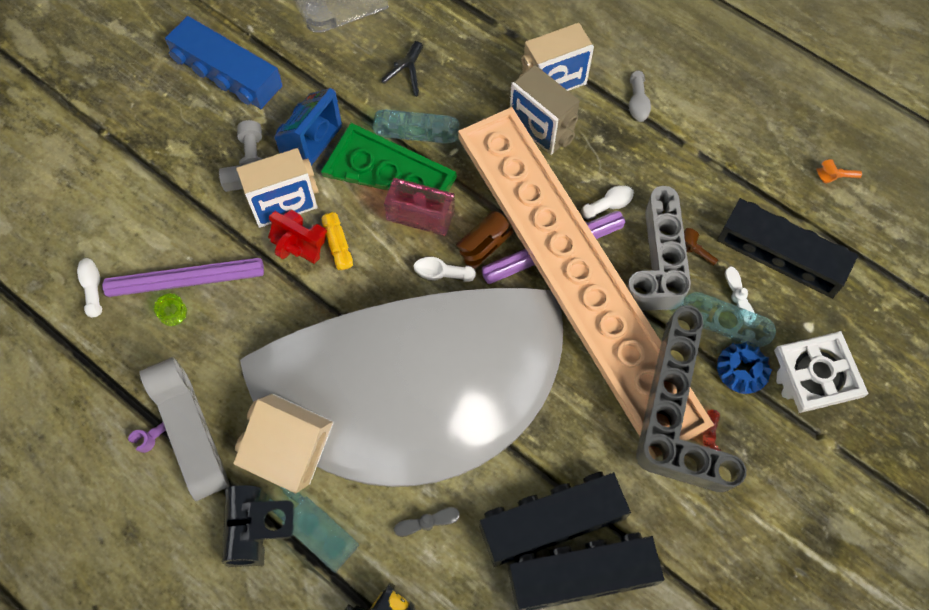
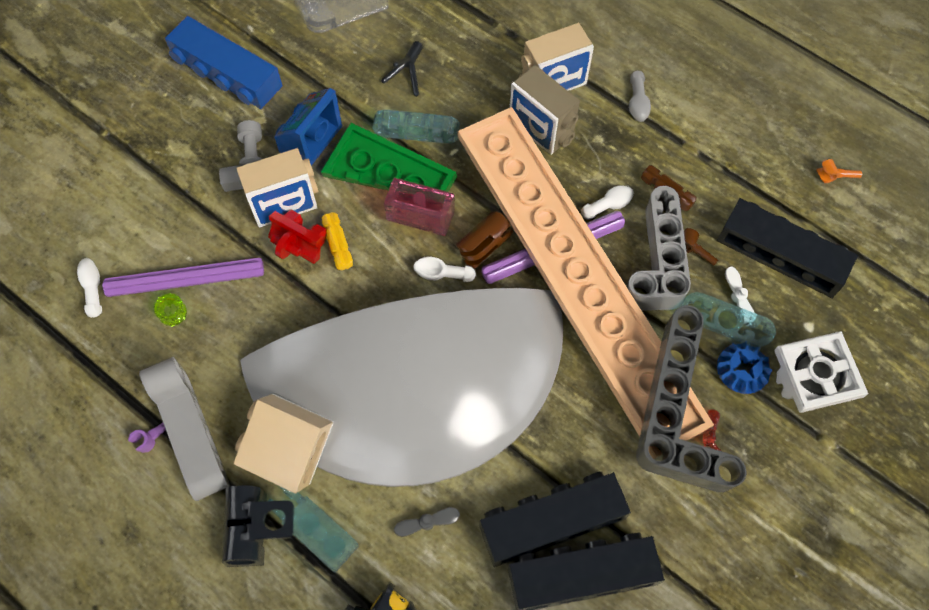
none -> reddish brown axle [641,165,697,211]

